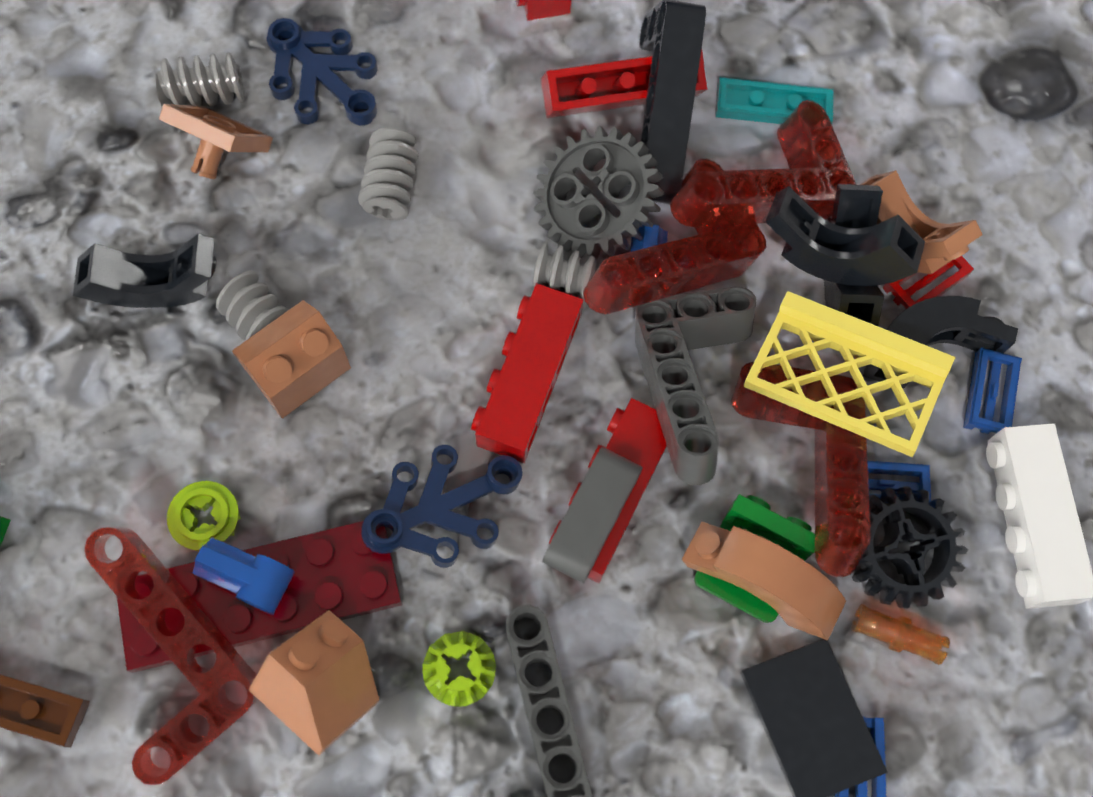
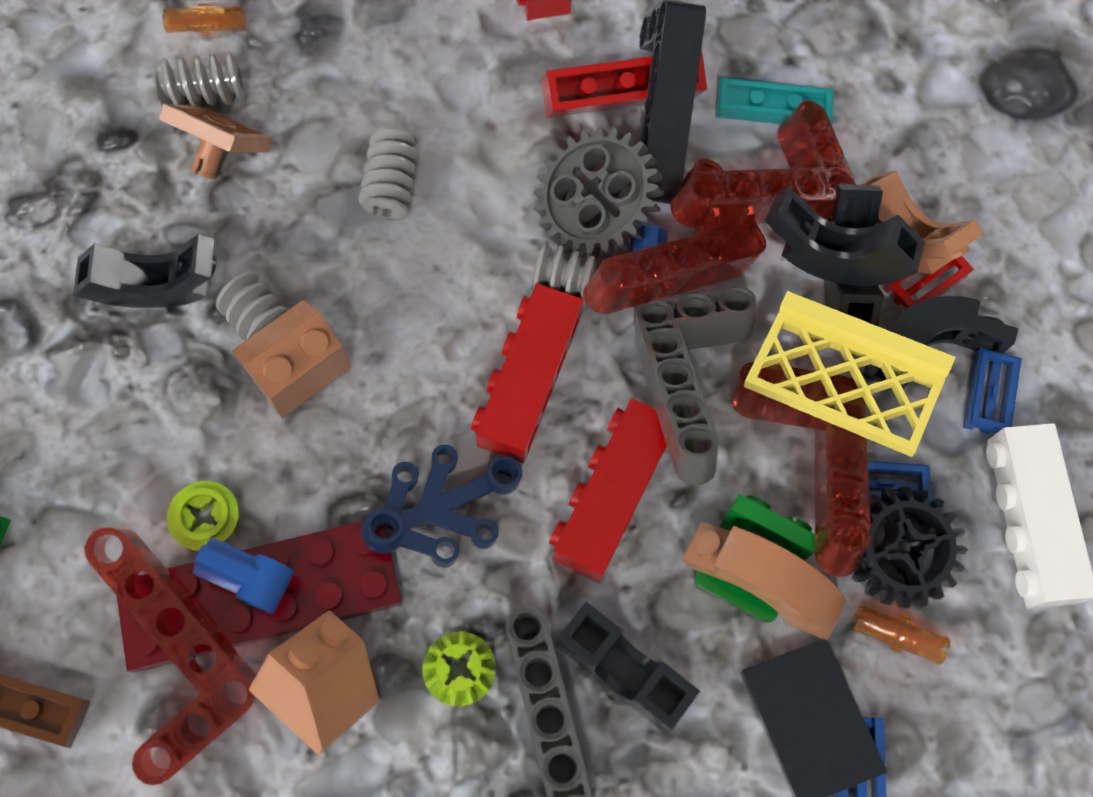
dark blue plant [266,18,378,126] -> none
dark grey beam [542,447,643,584] -> none
none -> clear orange pin [163,3,245,35]
none -> black arch [555,602,700,734]

